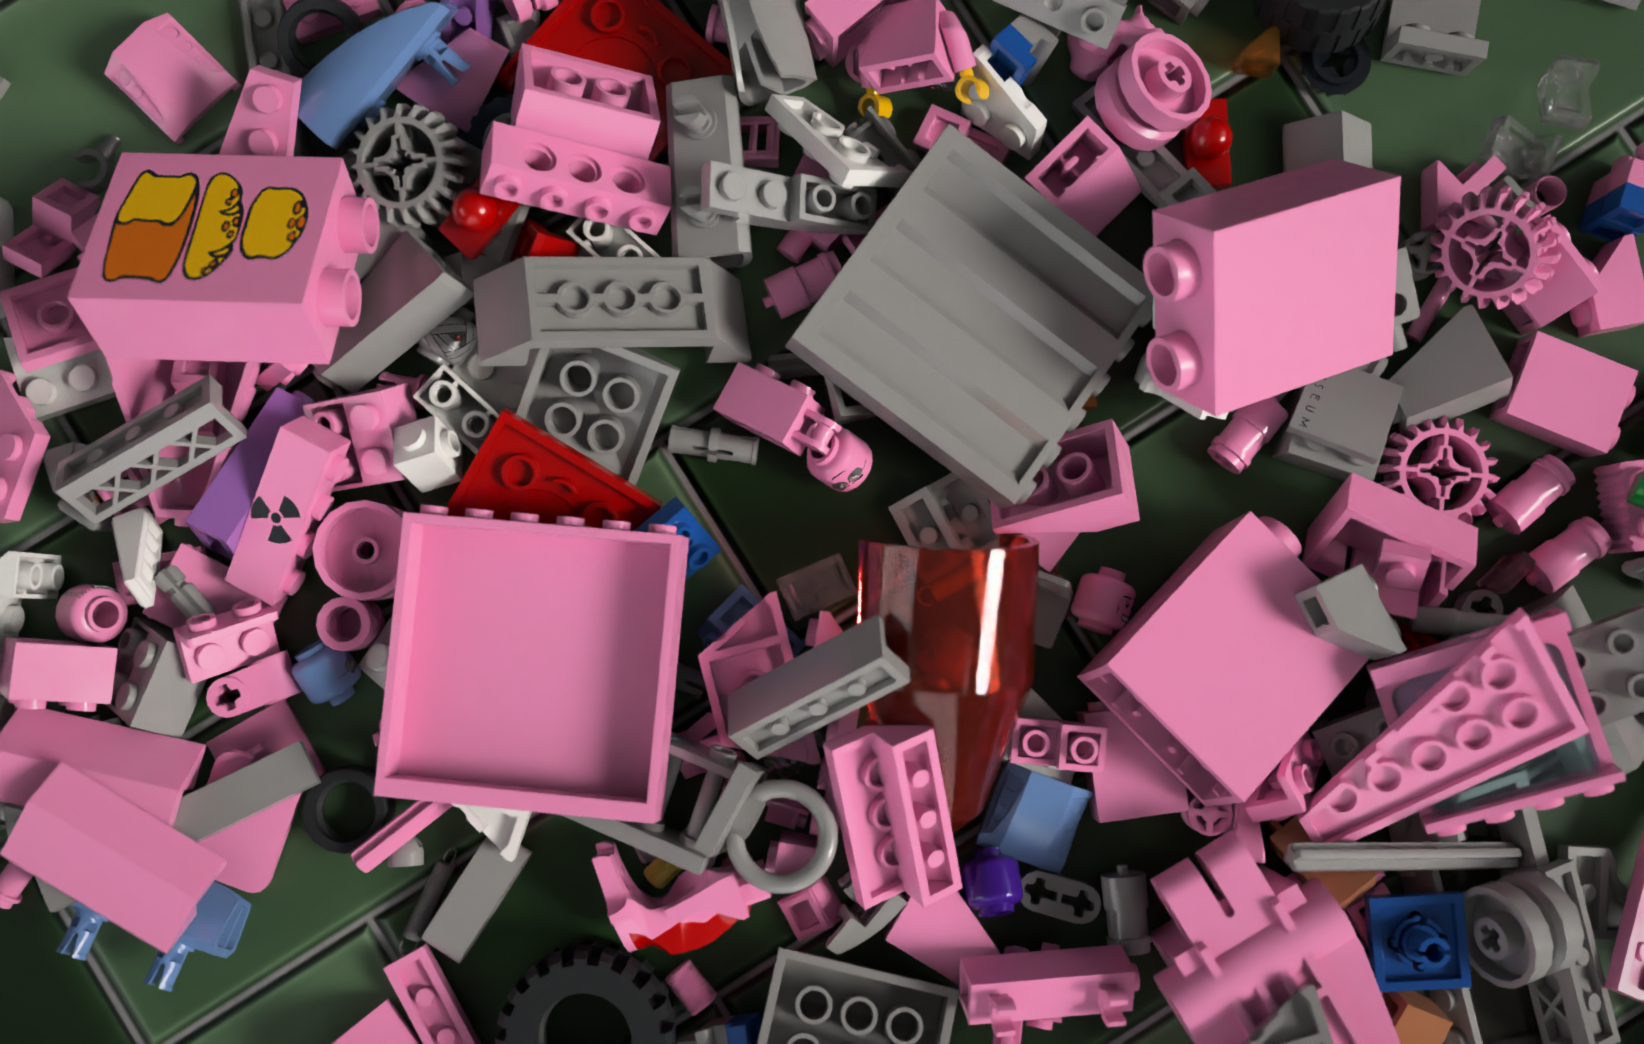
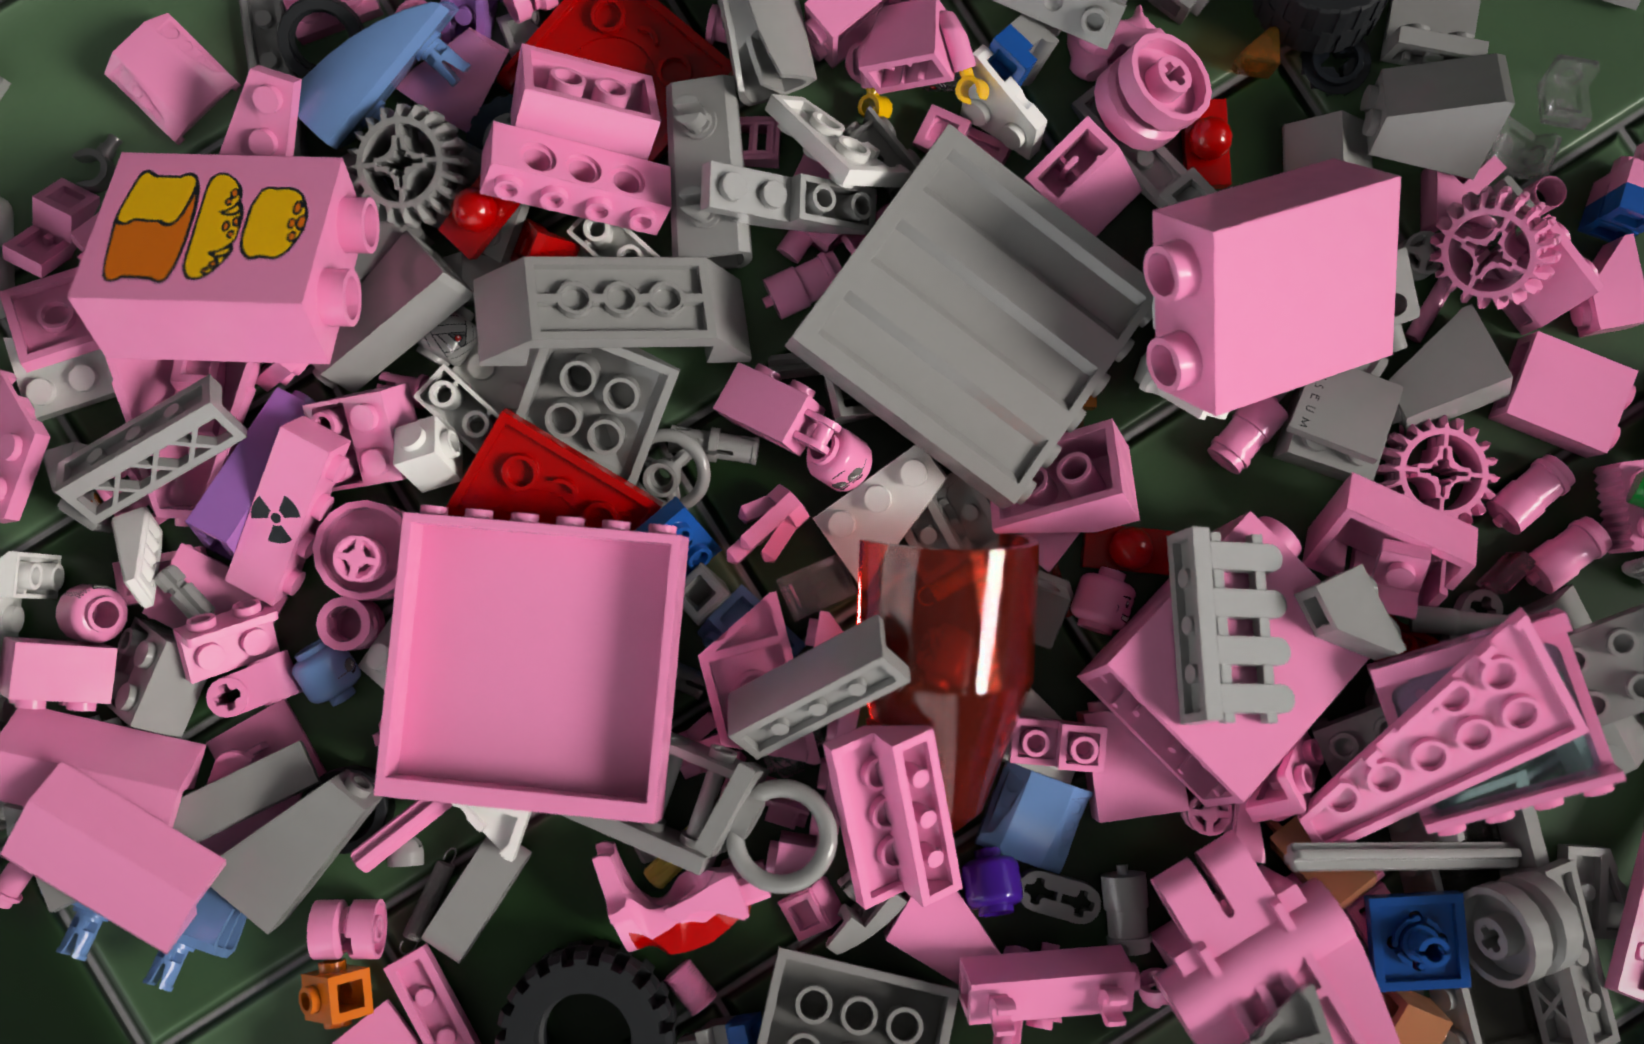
none -> light grey slope [210,769,383,934]
none -> orange brick [299,958,374,1029]
none -> bright pink wheel [307,899,388,960]
none -> bright pink wheel [333,535,389,582]
none -> light grey piece [636,428,711,509]
none -> light grey slope [683,562,731,626]
none -> bright pink rock [726,484,810,565]
none -> white wing [813,445,948,591]
none -> red tile [1080,526,1175,576]
none -> bright pink hinge [1138,968,1169,1009]
none -> light grey fence [1167,526,1295,725]
none -> light grey slope [1360,53,1515,180]

